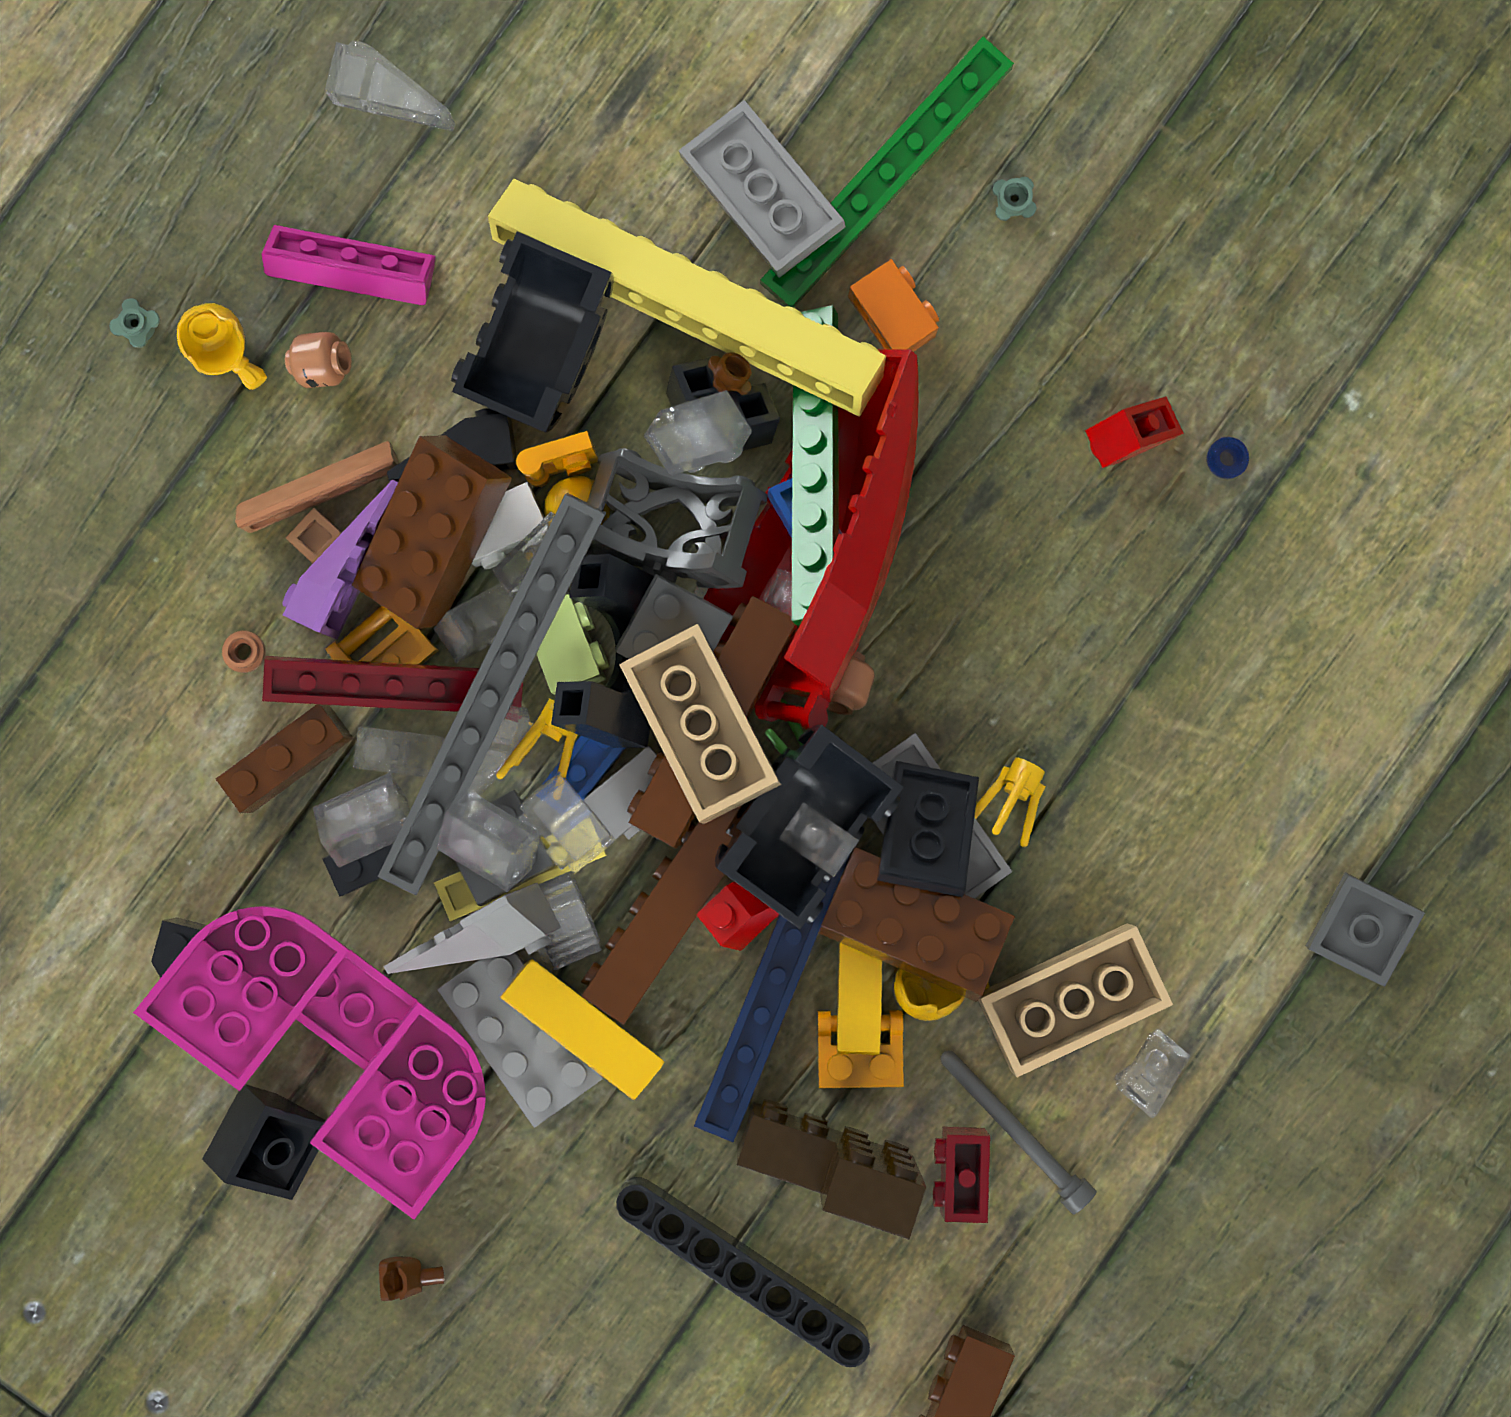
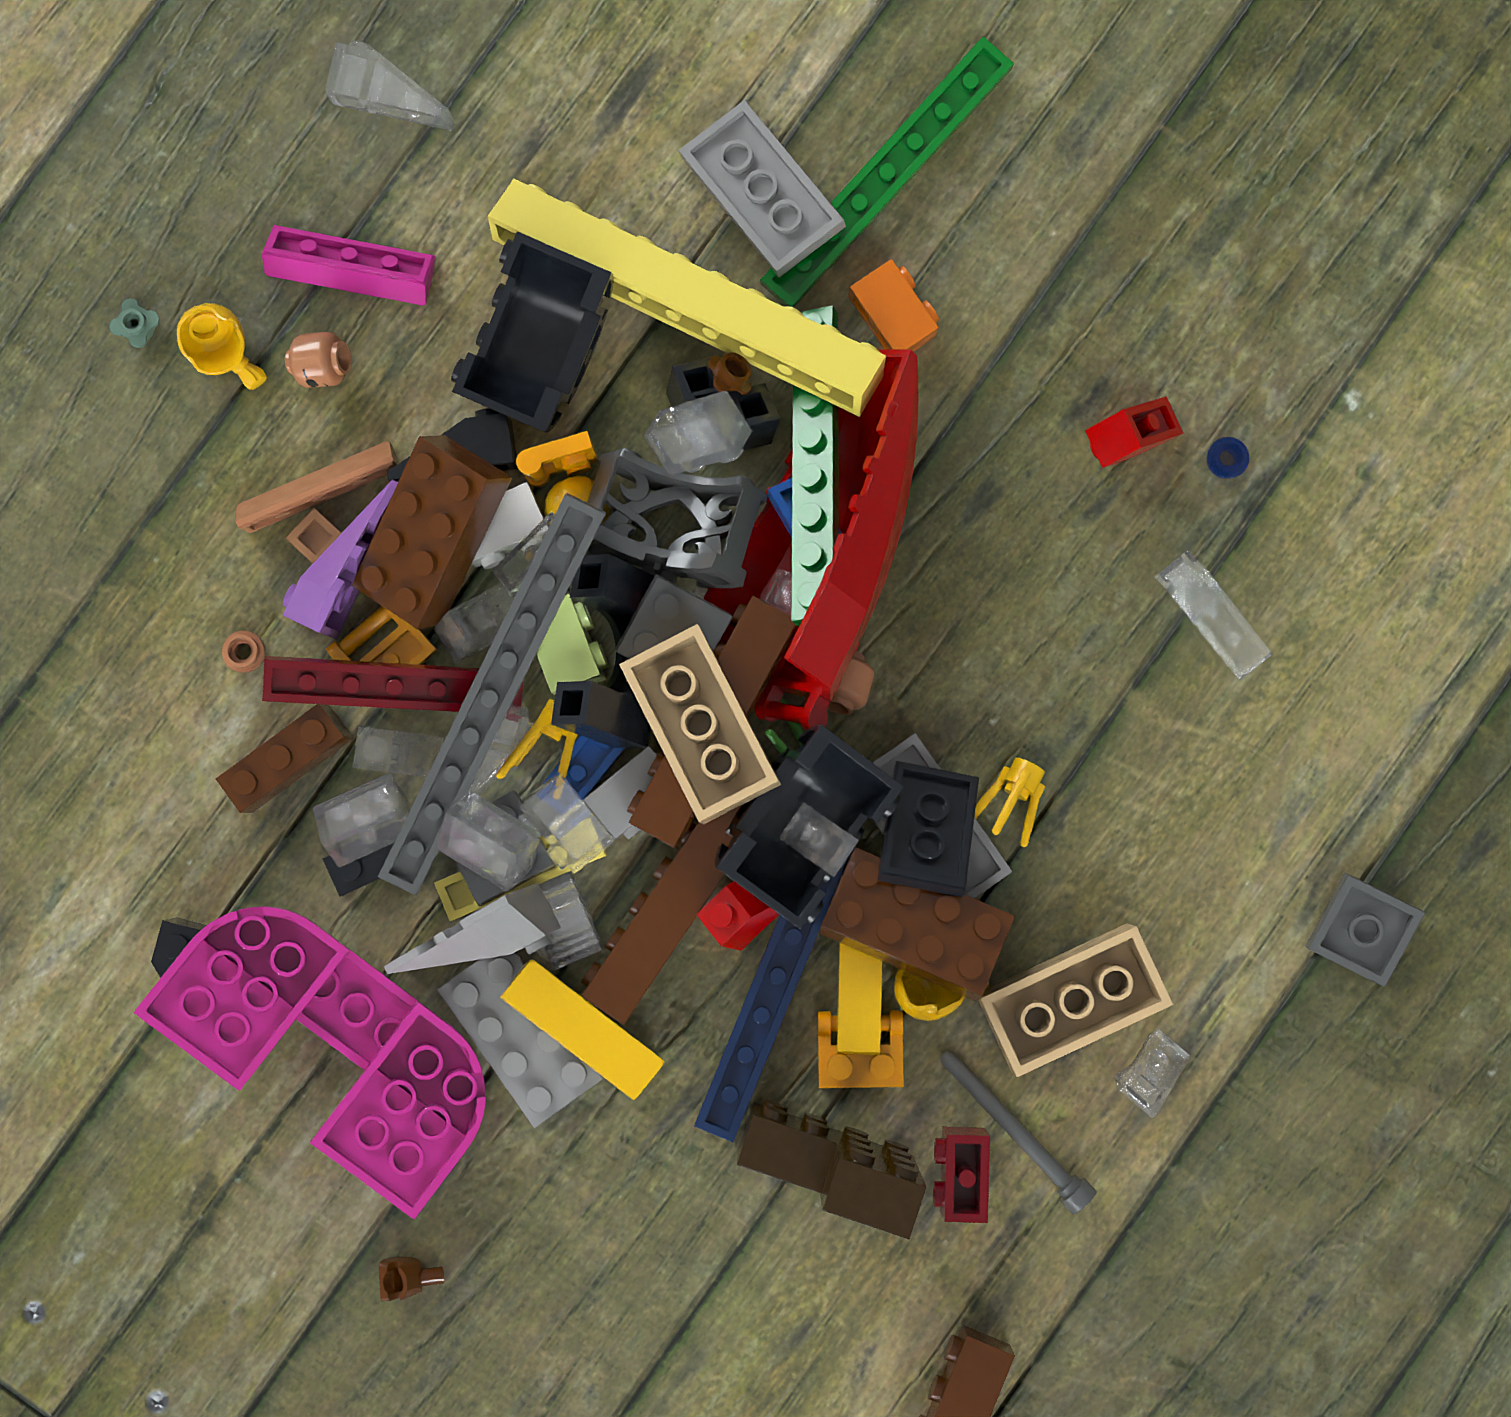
black slope [202,1084,326,1200] -> none
black beam [616,1177,870,1367] -> none
sand green plate [992,177,1037,221] -> none
none -> clear slope [1155,550,1272,681]

